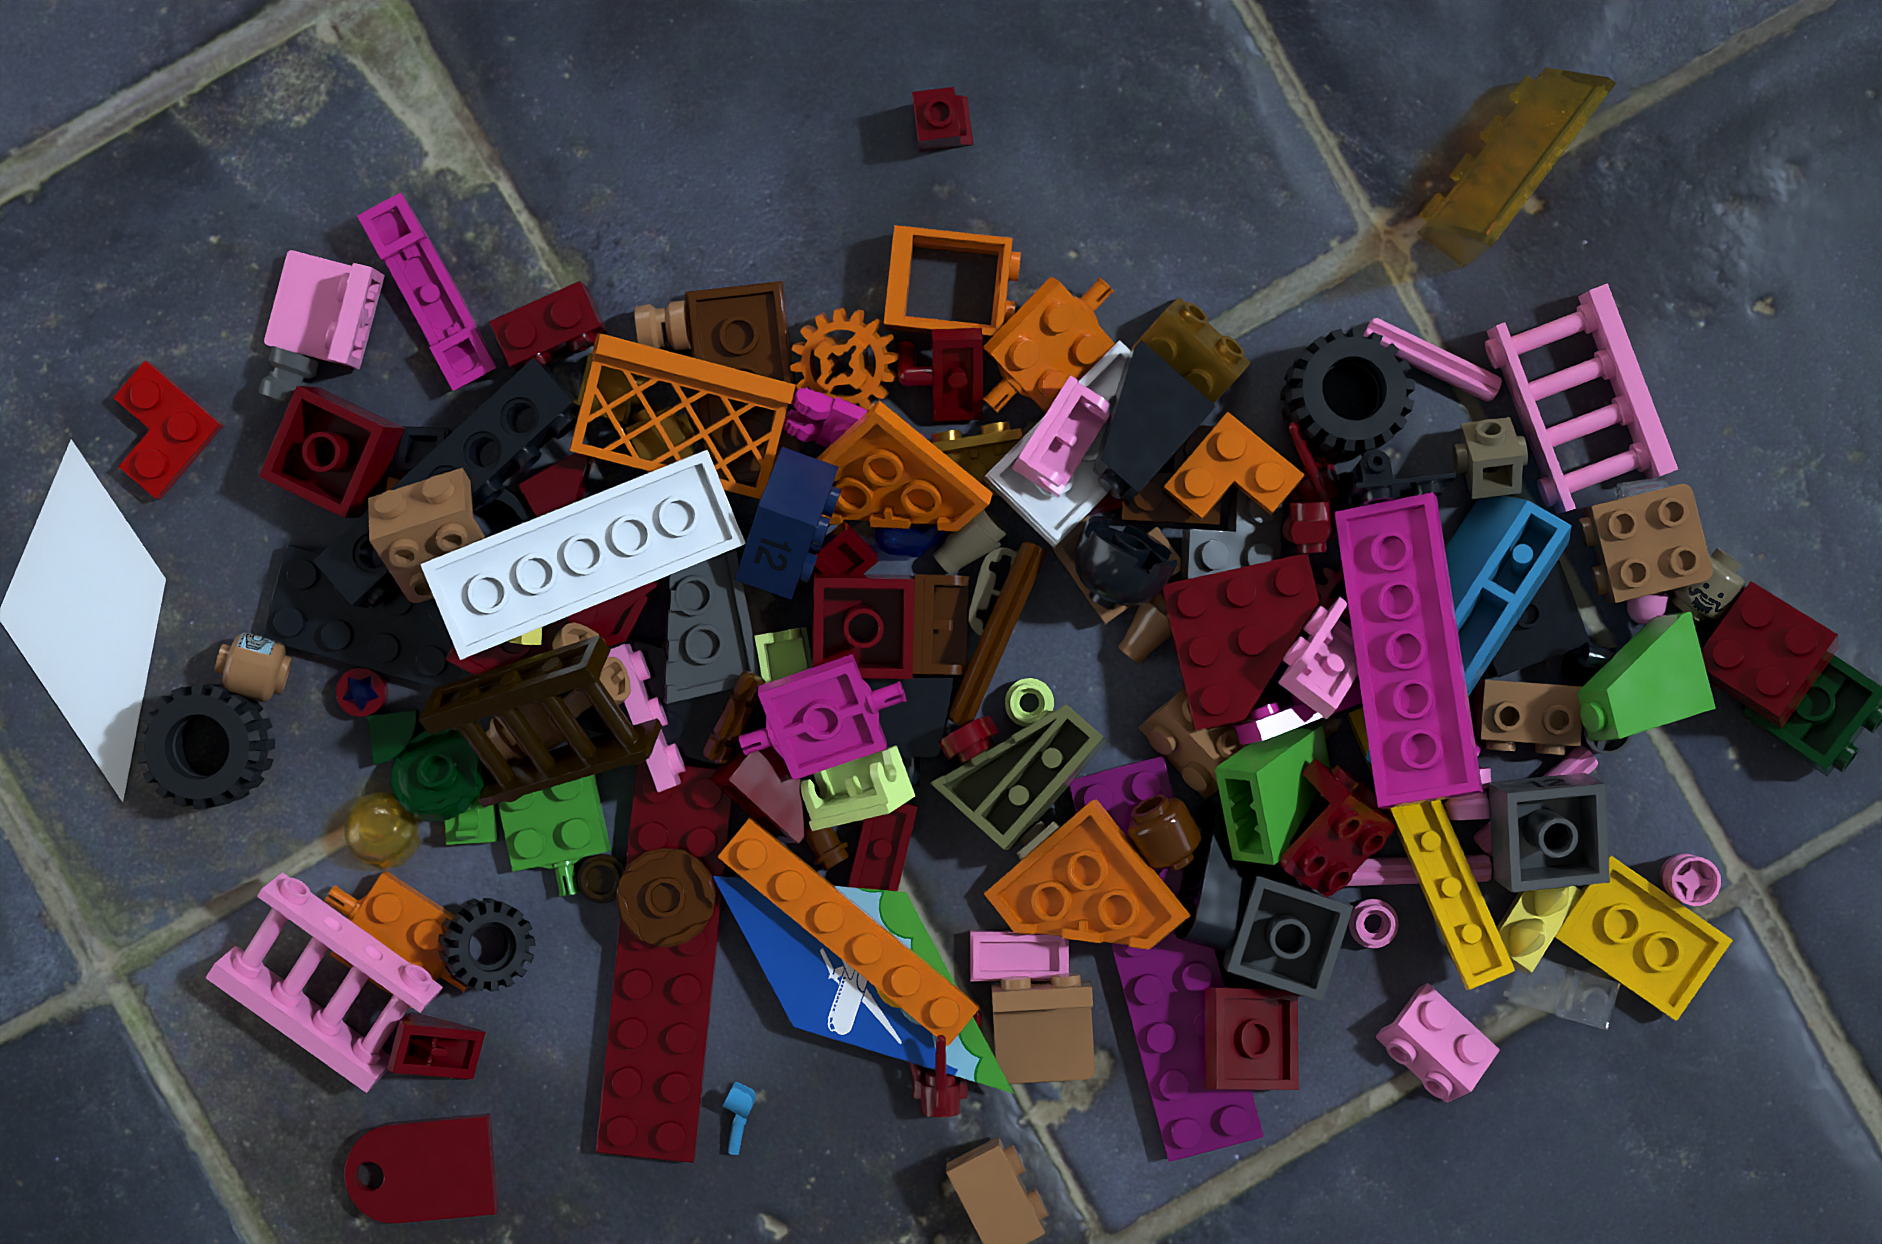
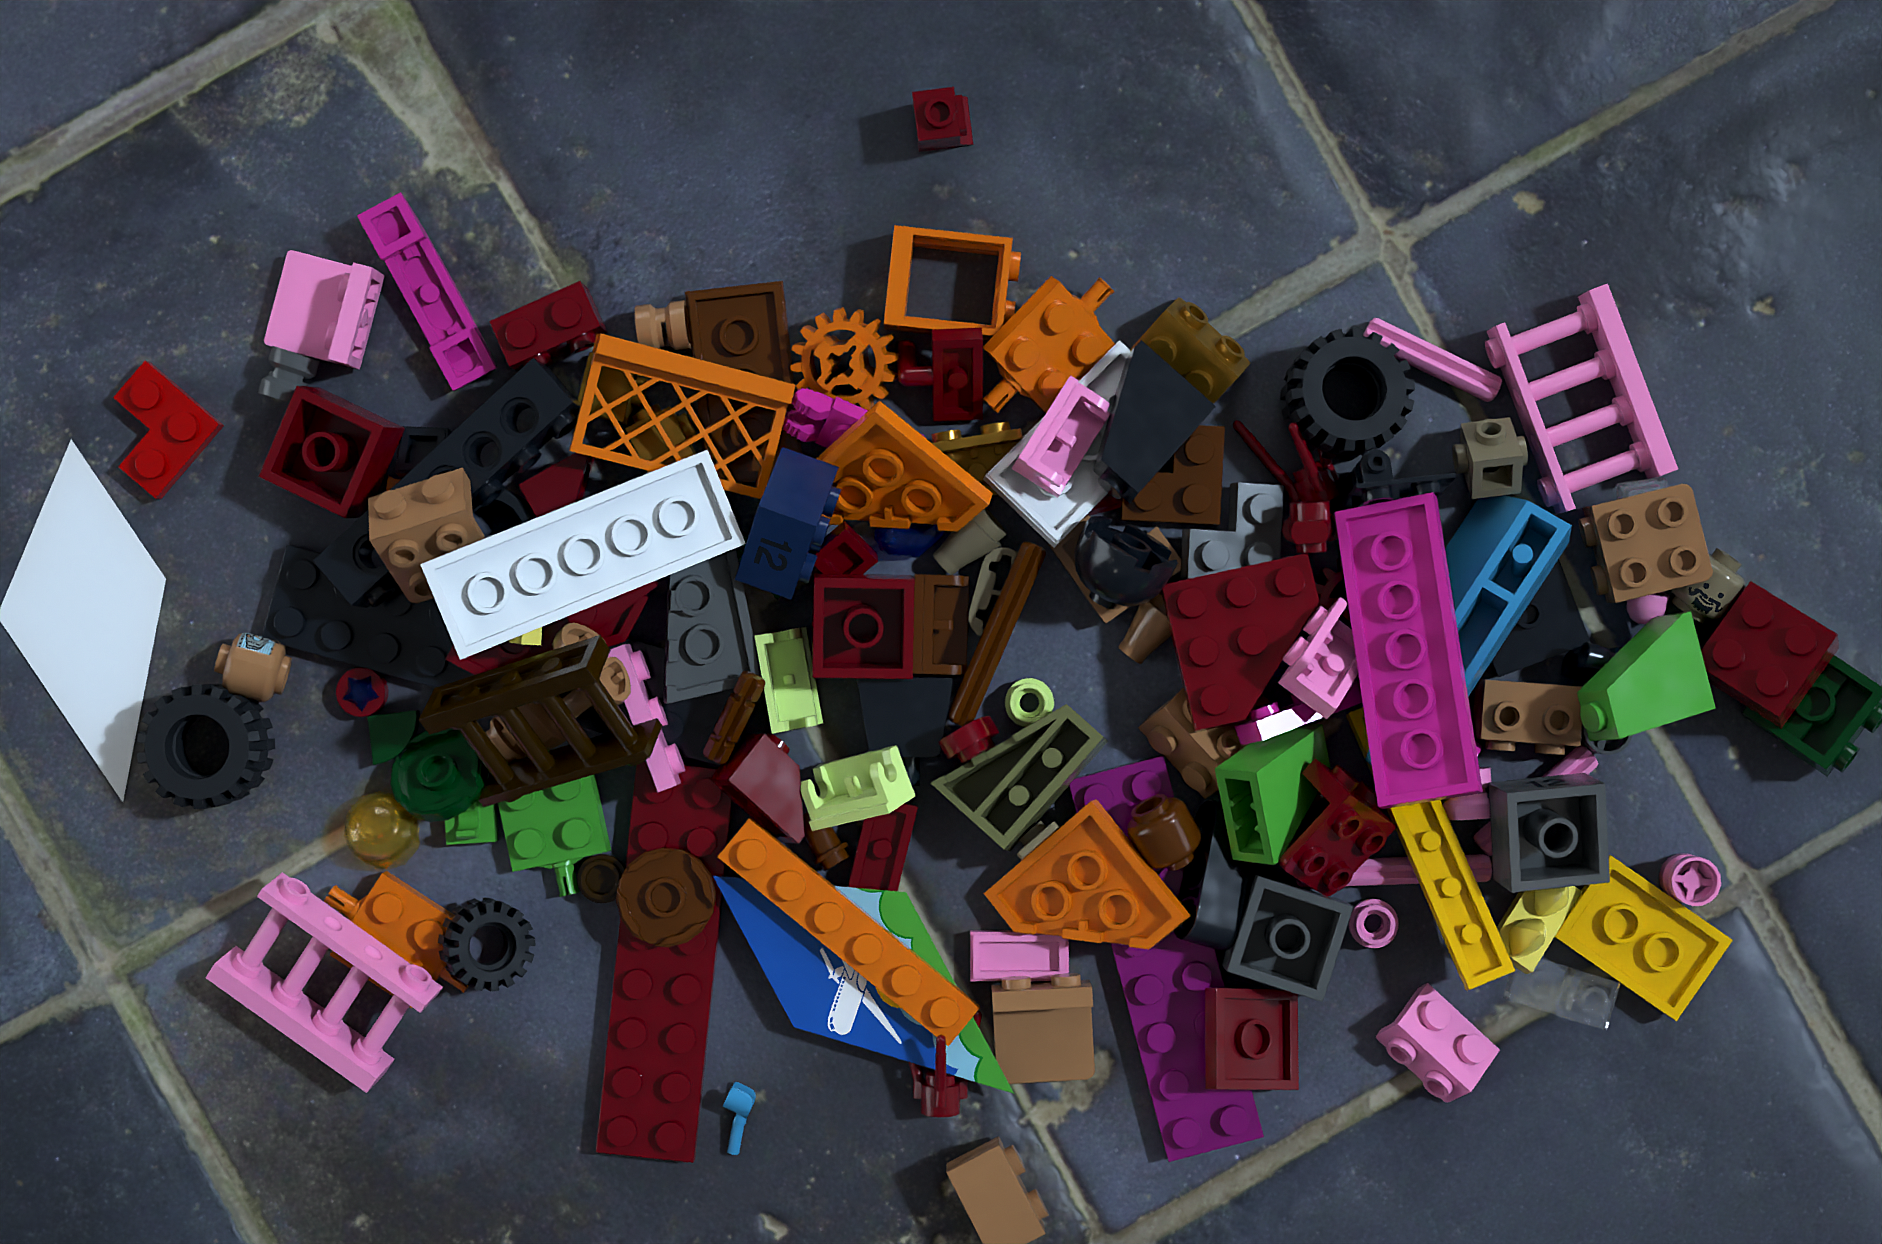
dark red tile [344,1113,499,1224] -> none
dark red slope [387,1012,486,1079] -> none
dark pink plate [739,654,907,780] -> none
orange plate [1163,412,1305,521] -> none
clear yellow slope [1417,67,1616,268] -> none

